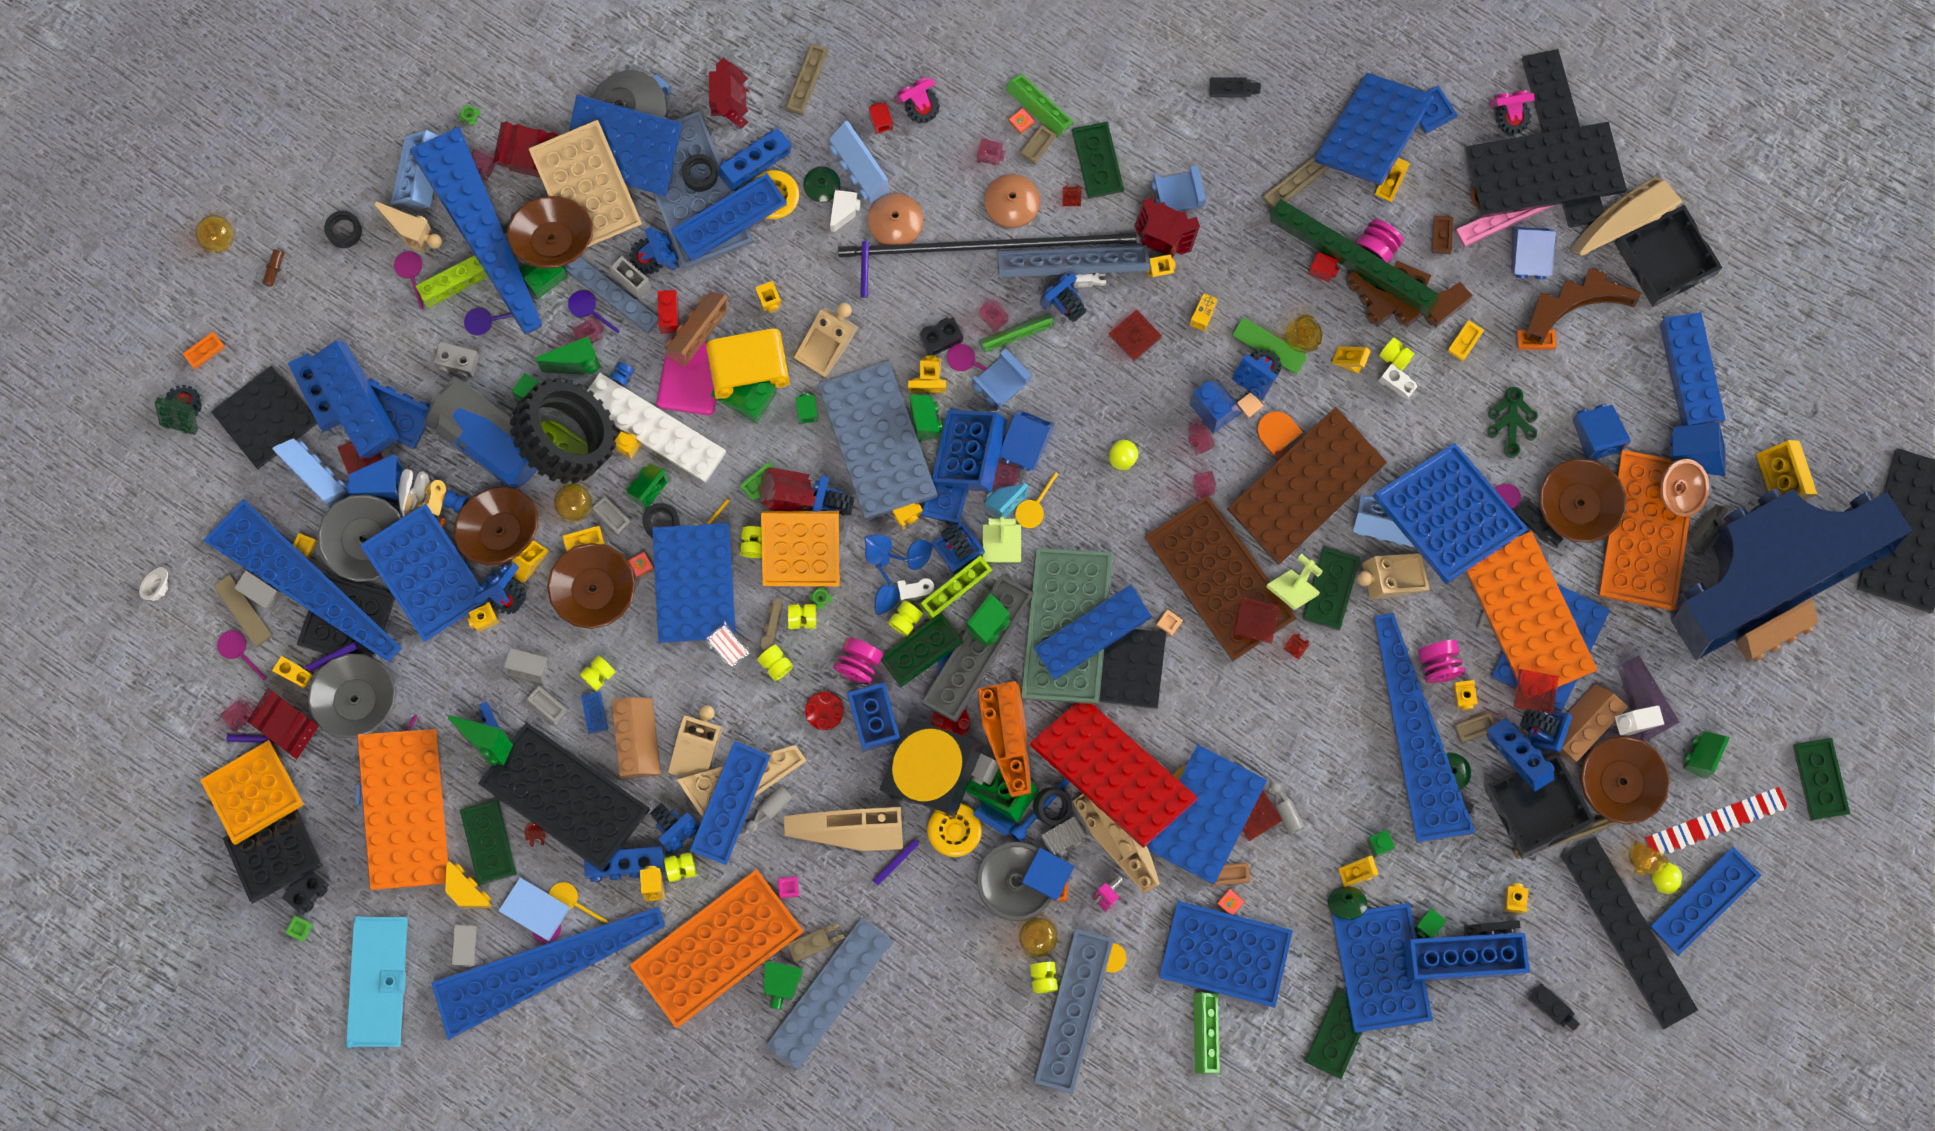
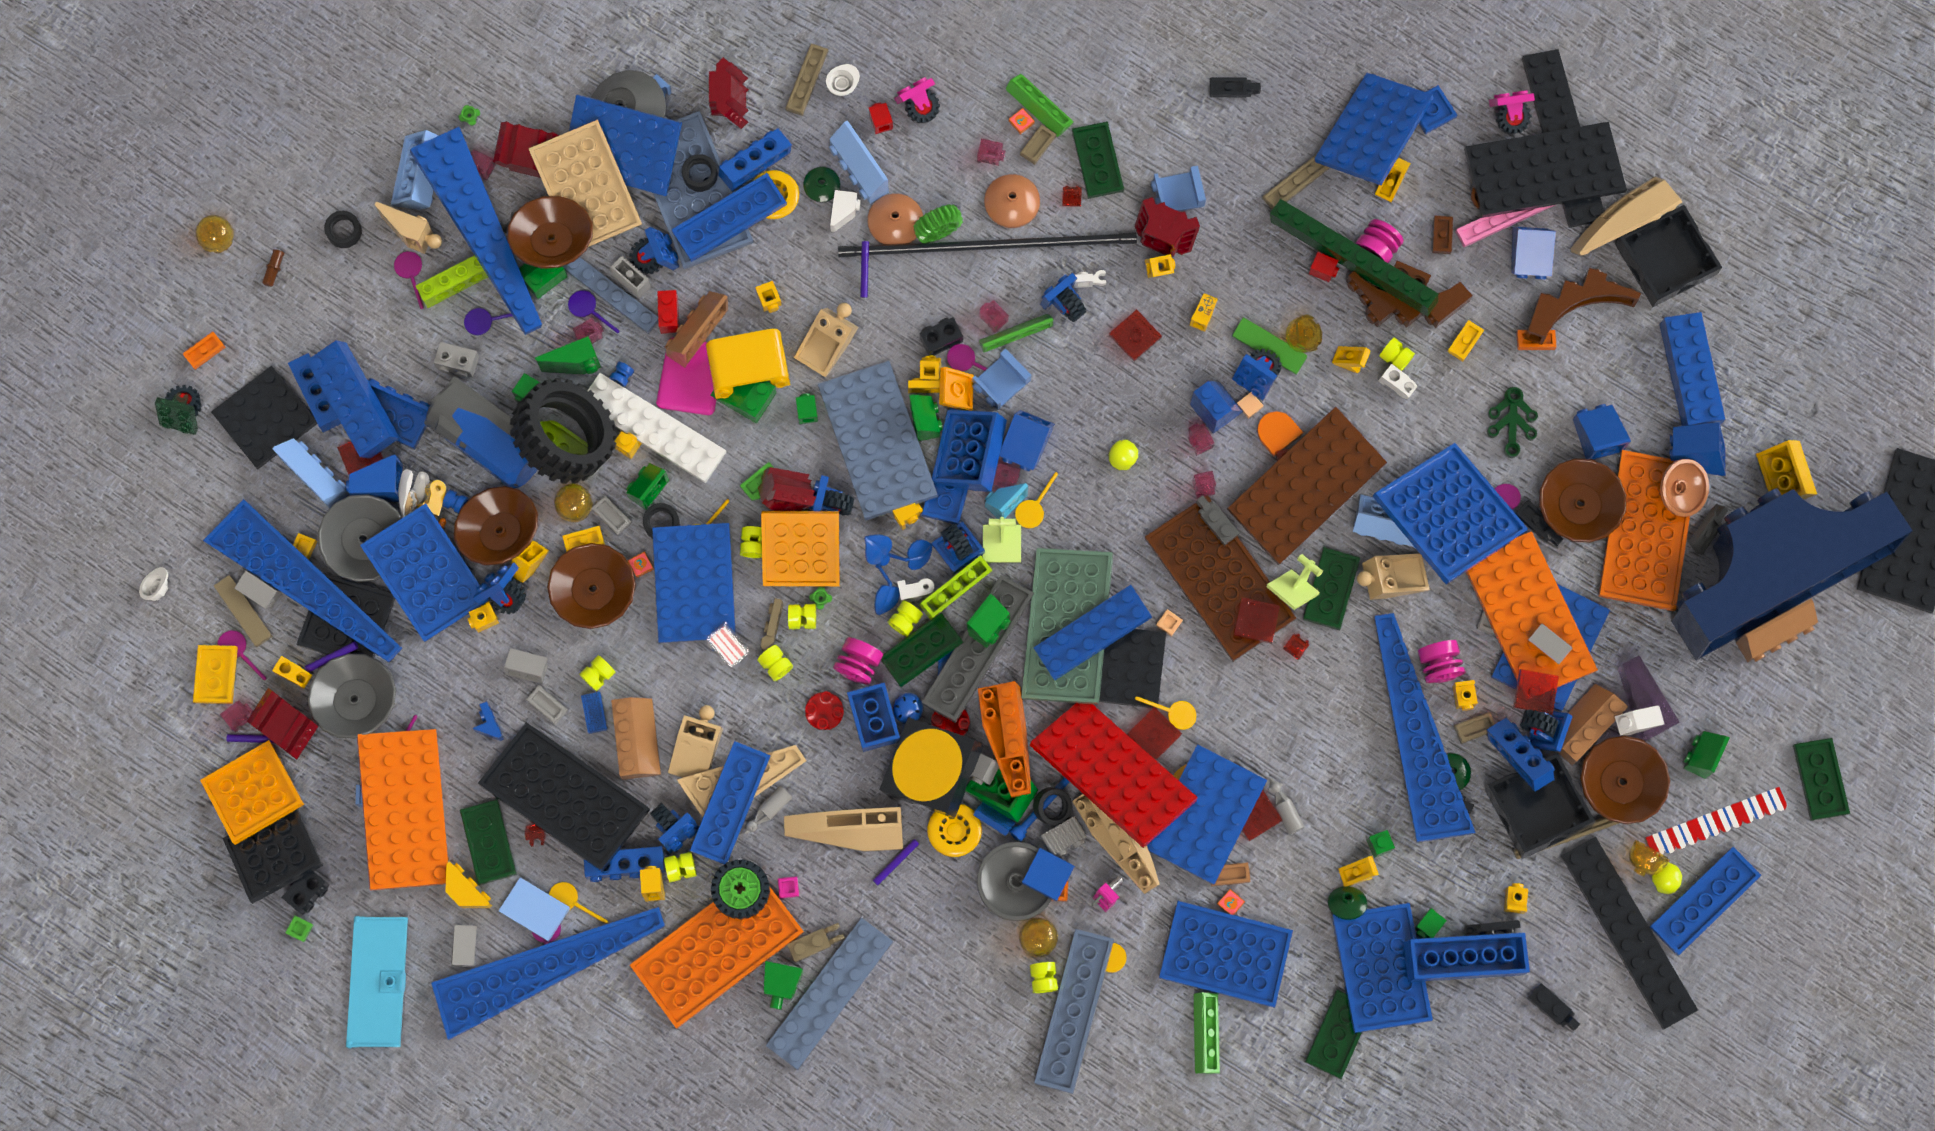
green slope [448,715,513,766] -> none
sand blue plate [998,245,1150,278] -> none
none -> yellow tile [193,645,238,704]
none -> wheel [711,859,770,919]
none -> white piece [826,64,860,96]
none -> blue helmet [893,693,924,724]
none -> bright green gear [913,204,963,243]
none -> light orange tile [939,367,974,411]
none -> clear red plate [1127,707,1182,760]
none -> yellow piece [1135,696,1196,730]
none -> dark grey hinge [1196,495,1240,546]
none -> light grey hinge [1528,624,1572,664]

